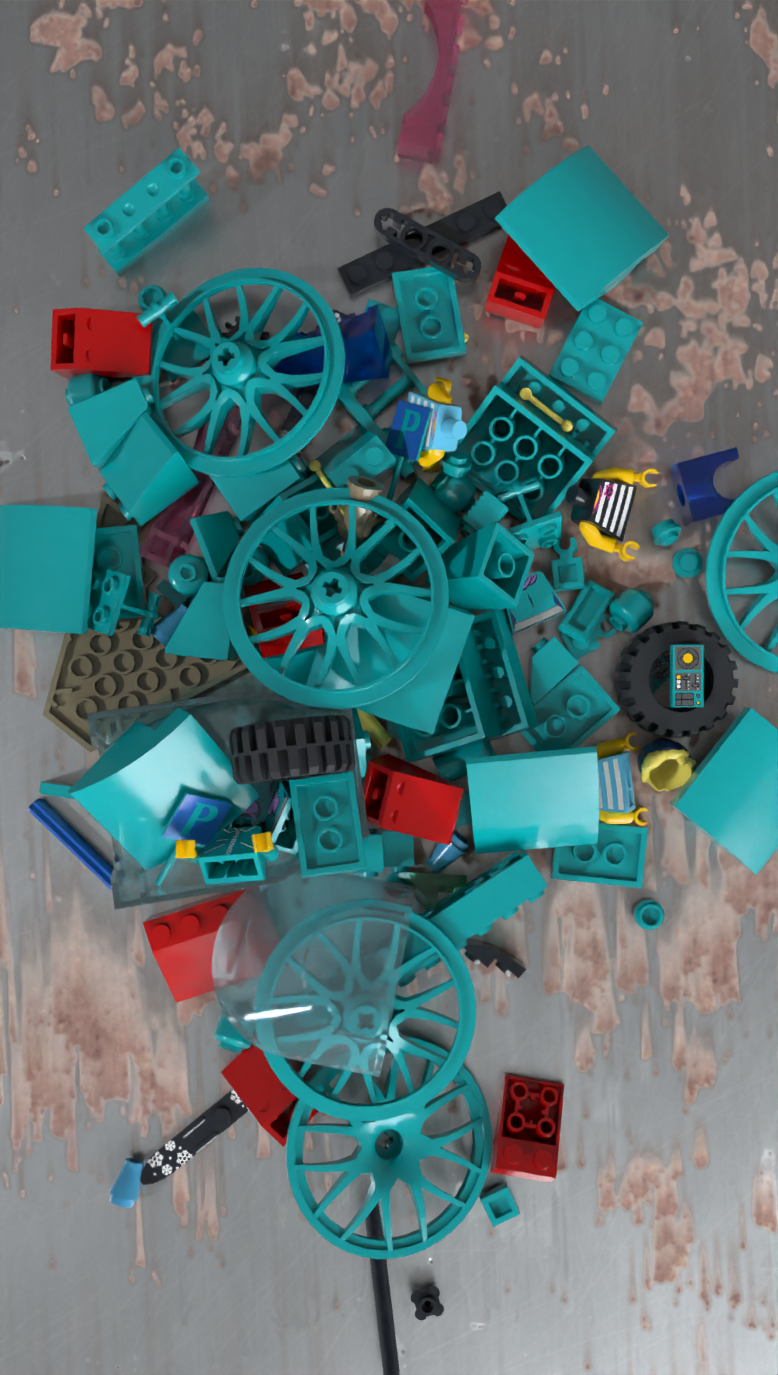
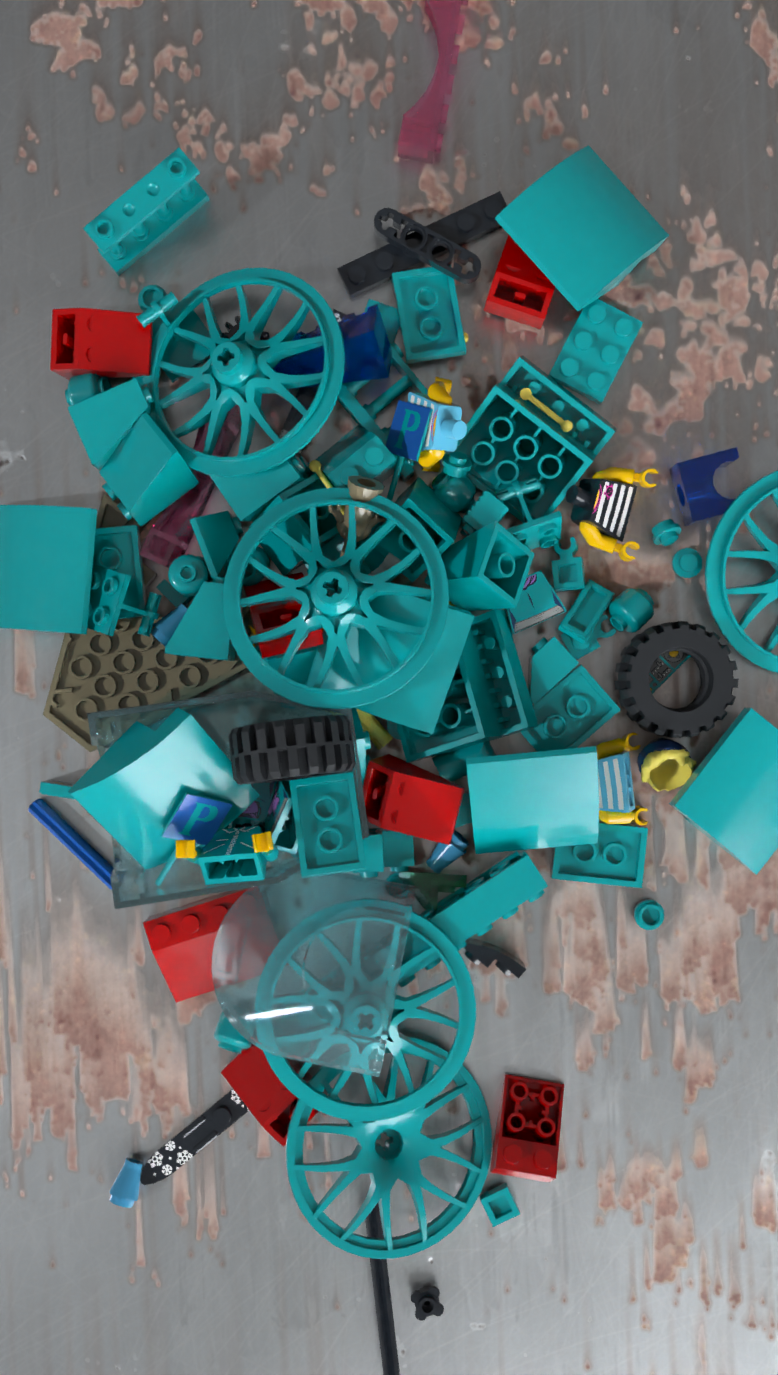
tile [670,645,704,707] -> none

